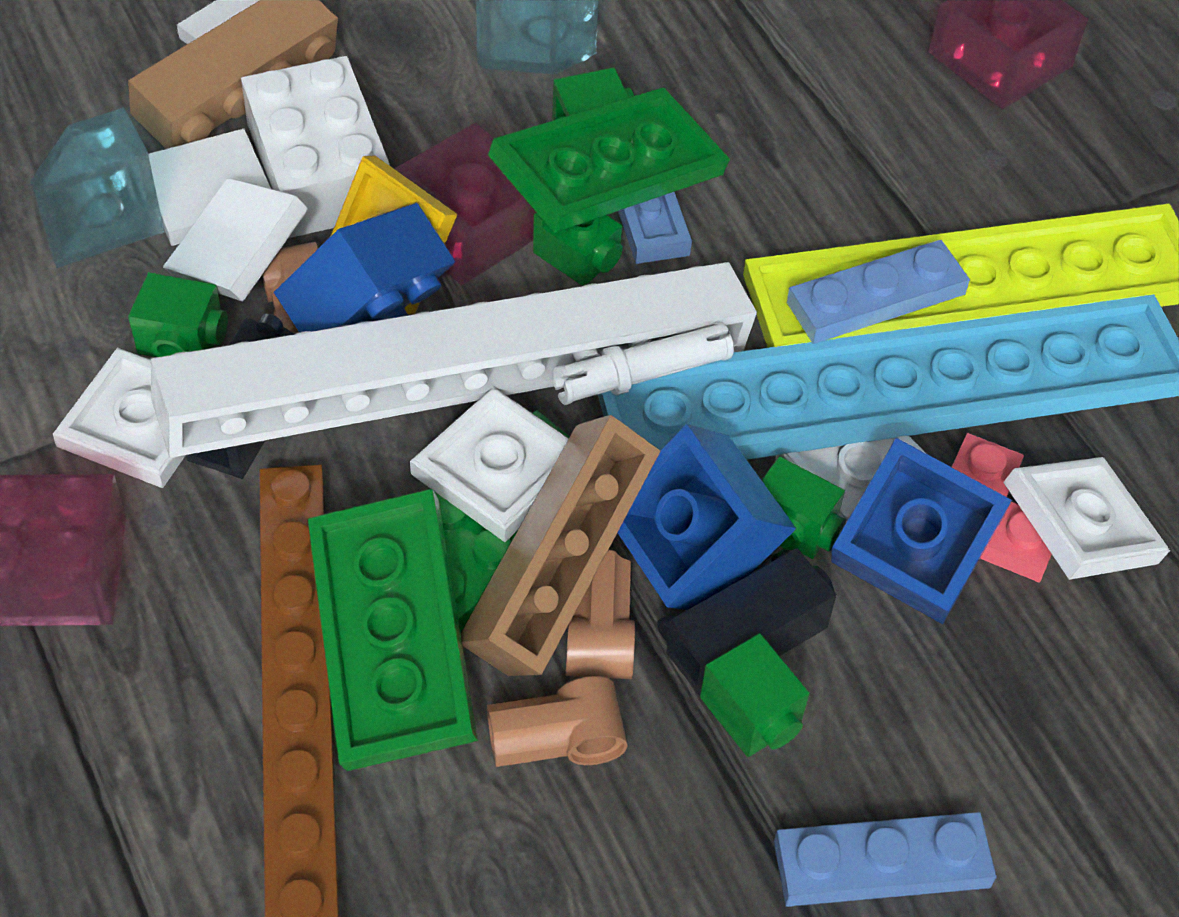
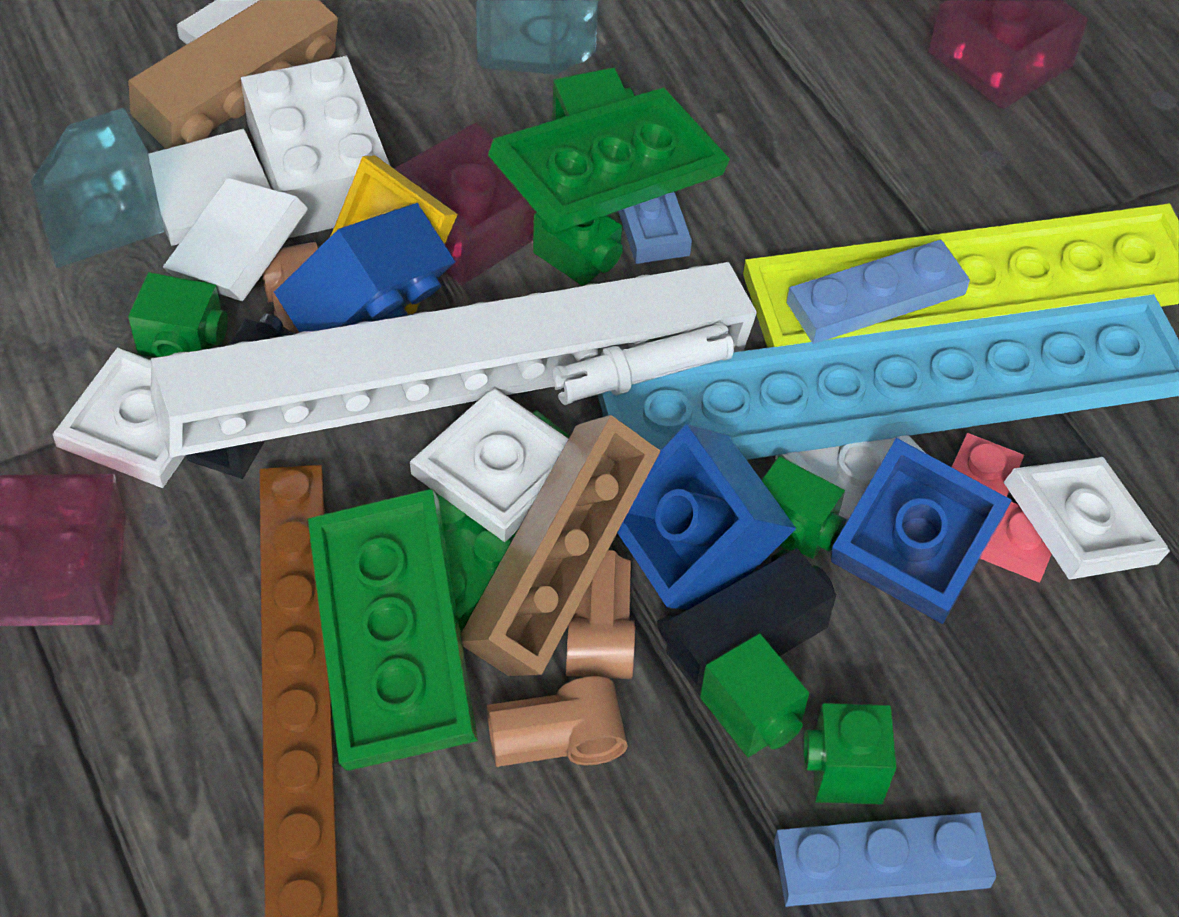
none -> green brick [803,703,897,804]

